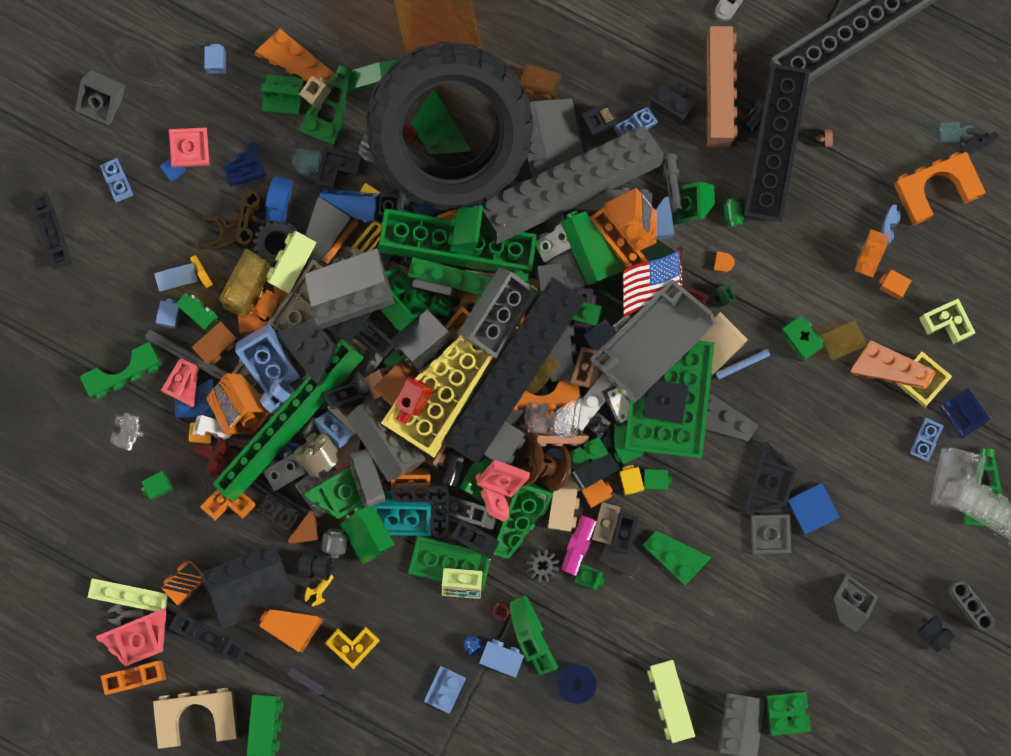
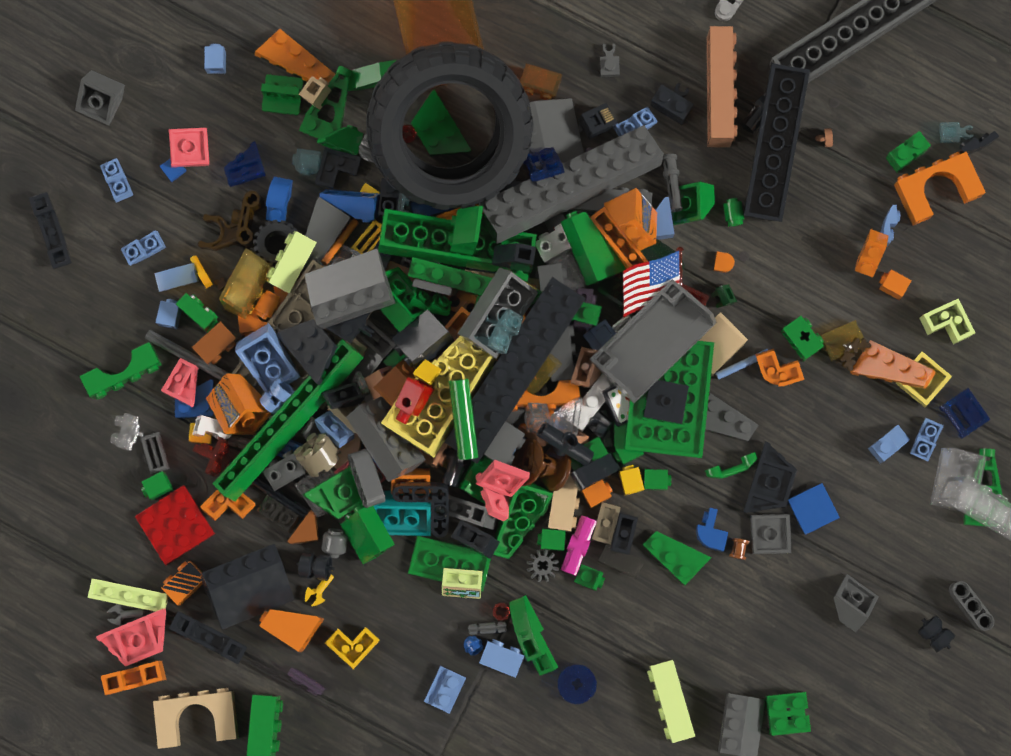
none -> medium blue slope [121,231,166,266]
none -> red plate [135,485,215,565]
none -> dark grey tile [140,432,170,475]
none -> green slope [317,125,364,155]
none -> yellow slope [413,359,442,386]
none -> green brick [448,378,478,460]
none -> dark grey axle [468,622,507,635]
none -> clear light blue slope [487,309,524,354]
none -> black slope [492,243,536,272]
none -> clear blue plate [523,147,565,181]
none -> black piece [537,422,594,466]
none -> green brick [537,529,565,551]
none -> dark grey plate [600,44,620,77]
none -> blue brick [696,508,728,552]
none -> green bar [705,452,757,479]
none -> dark orange bush [729,538,749,560]
none -> orange plate [755,349,805,386]
none -> dark brown animal [839,337,871,371]
none -> medium blue slope [868,425,910,463]
none -> green piece [886,131,931,173]

